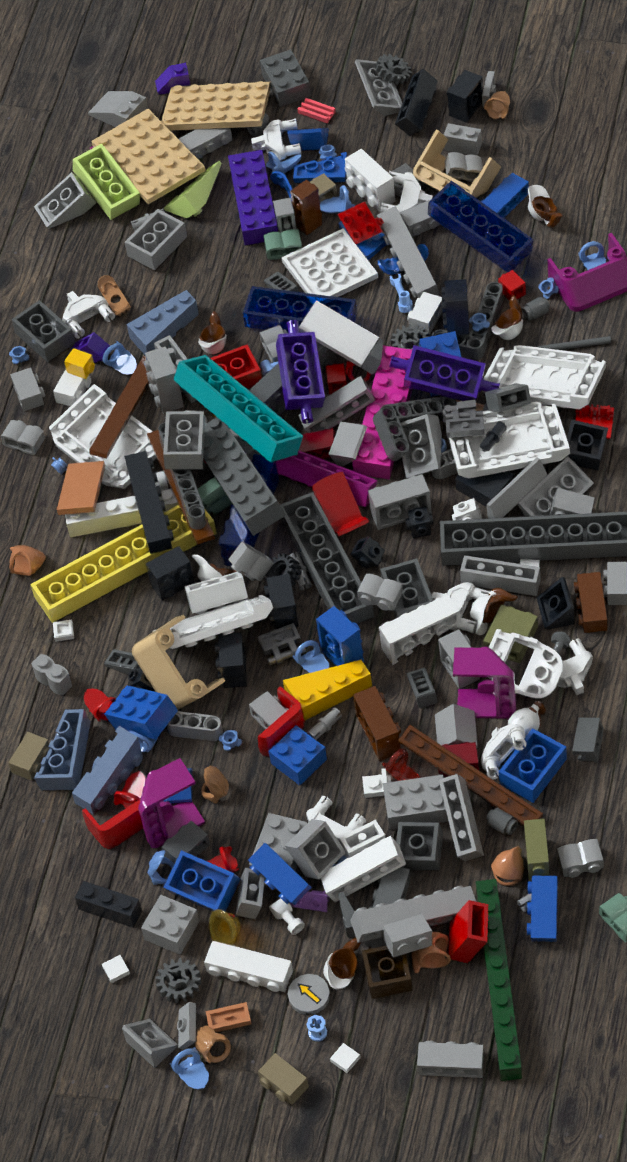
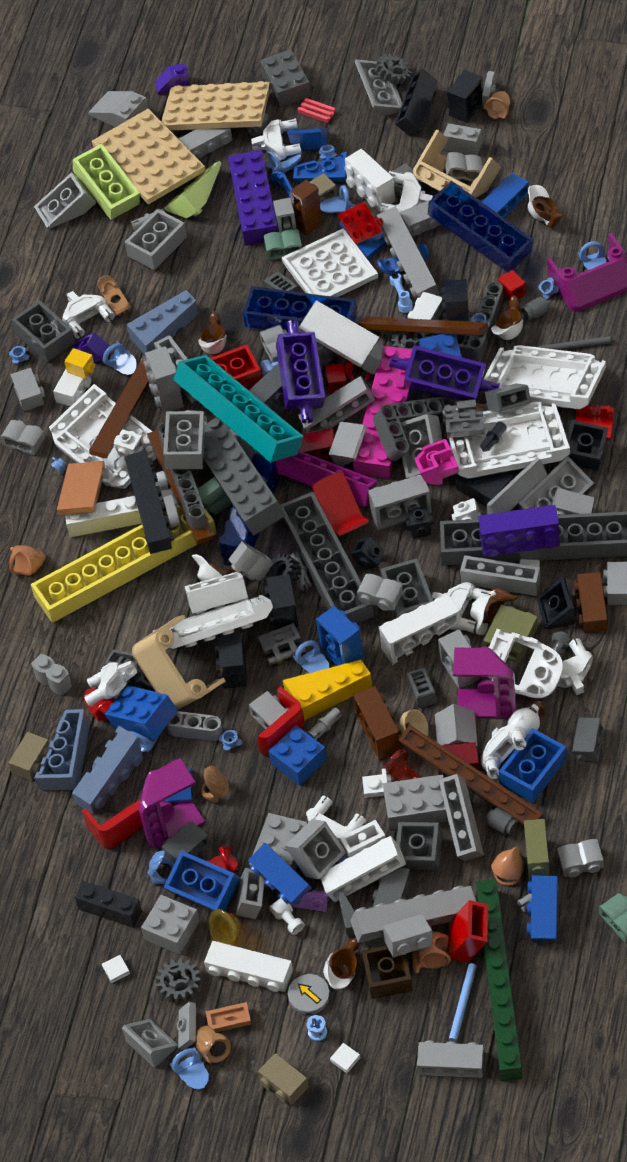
white tile [53,620,74,642] -> none
red piece [114,771,146,808] -> none
black brick [146,546,195,601] -> none
none -> white connector [85,661,138,707]
none -> white brick [114,429,145,458]
none -> light grey beam [163,495,180,528]
none -> reddish brown tile [356,317,488,336]
none -> tan piece [399,709,428,736]
none -> dark pink brick [415,439,460,485]
none -> light blue bar [449,963,477,1042]
none -> dark purple brick [478,505,560,557]

